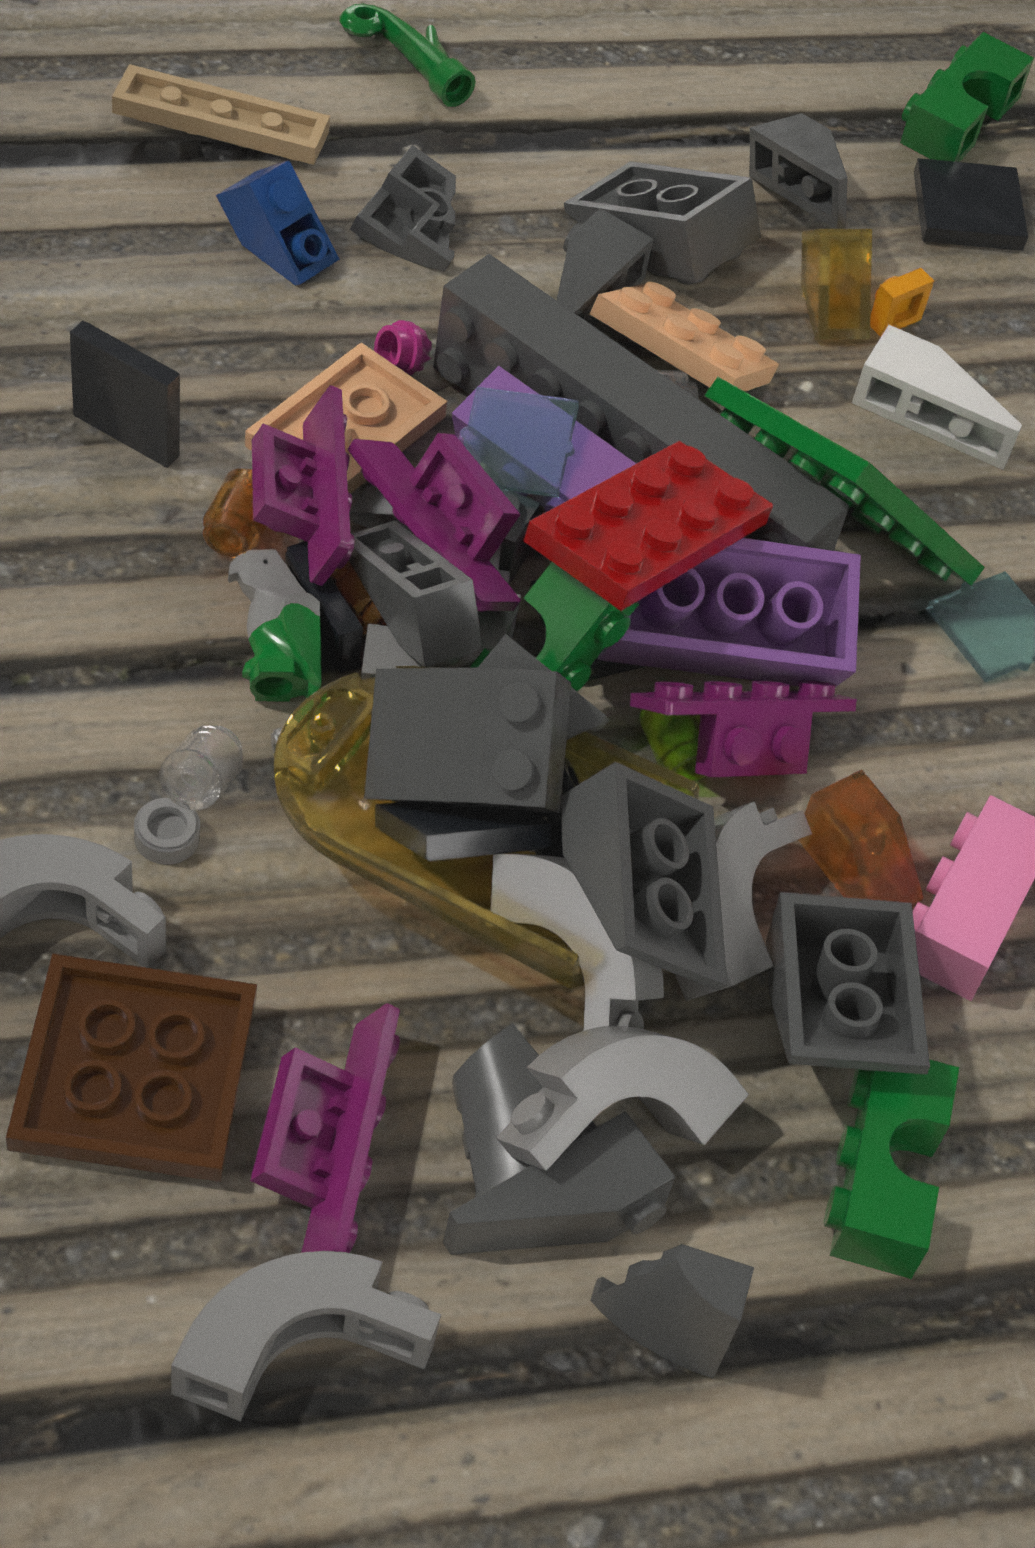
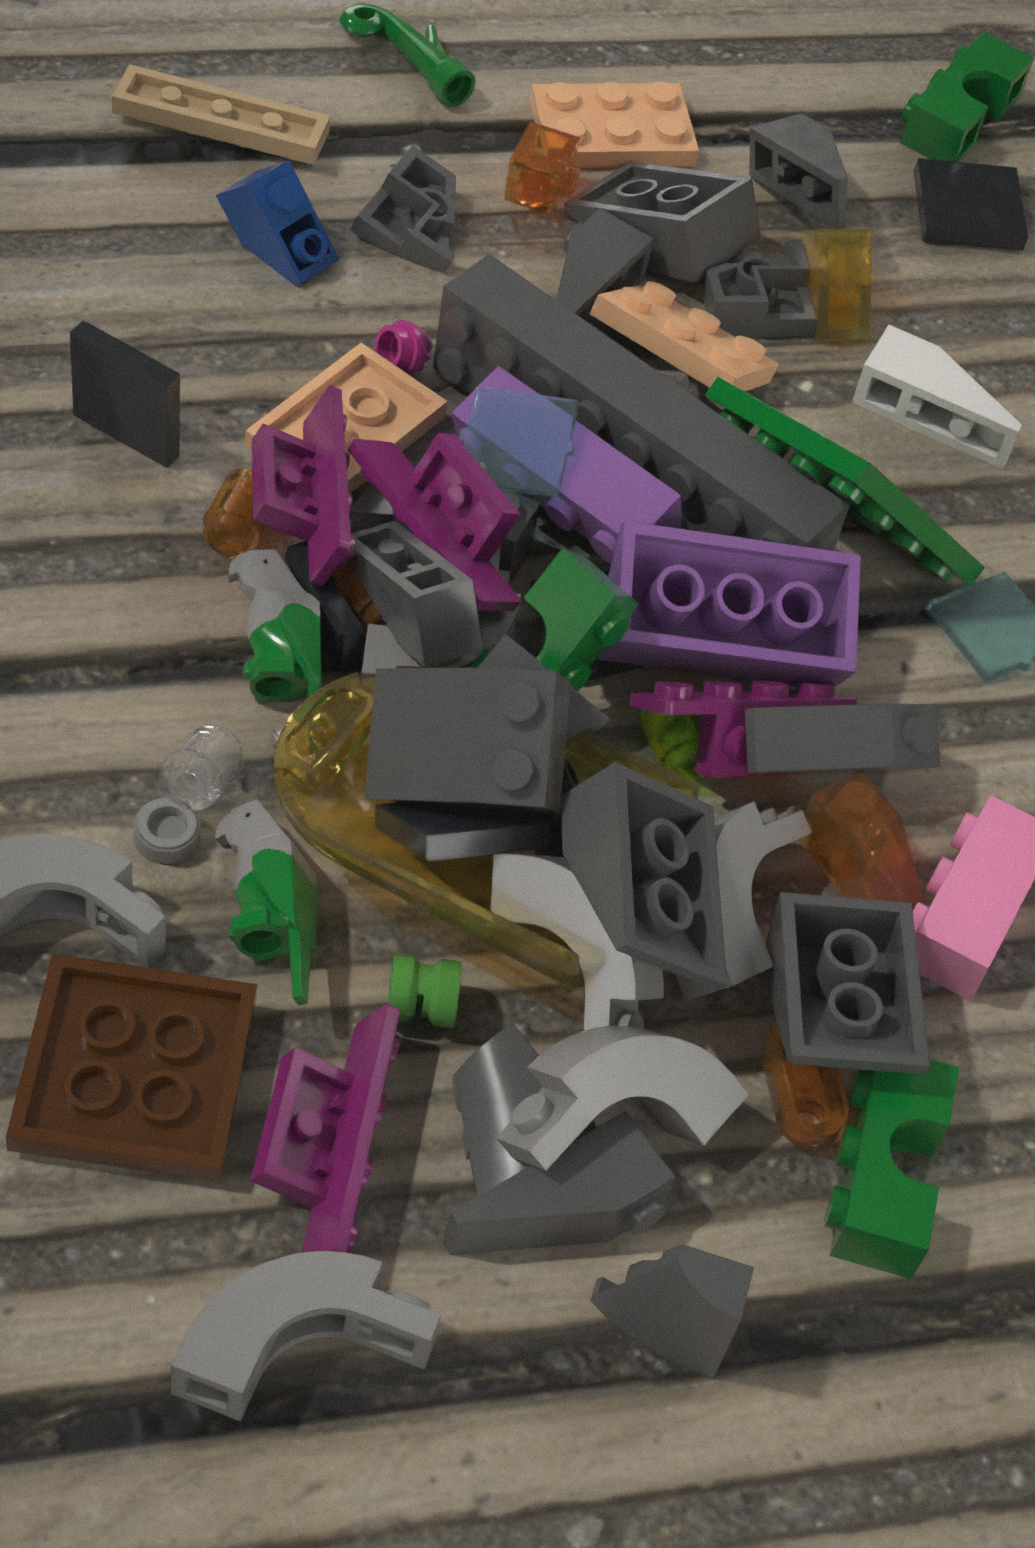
red plate [524,441,774,611] -> none
light orange plate [868,268,934,337] -> none
none -> green animal [215,799,318,1005]
none -> bright green wheel [388,953,462,1029]
none -> clear orange brick [504,121,580,216]
none -> light nougat plate [530,82,699,169]
none -> dark grey slope [704,240,818,337]
none -> dark grey slope [745,703,941,773]
none -> clear orange plate [761,1021,849,1149]

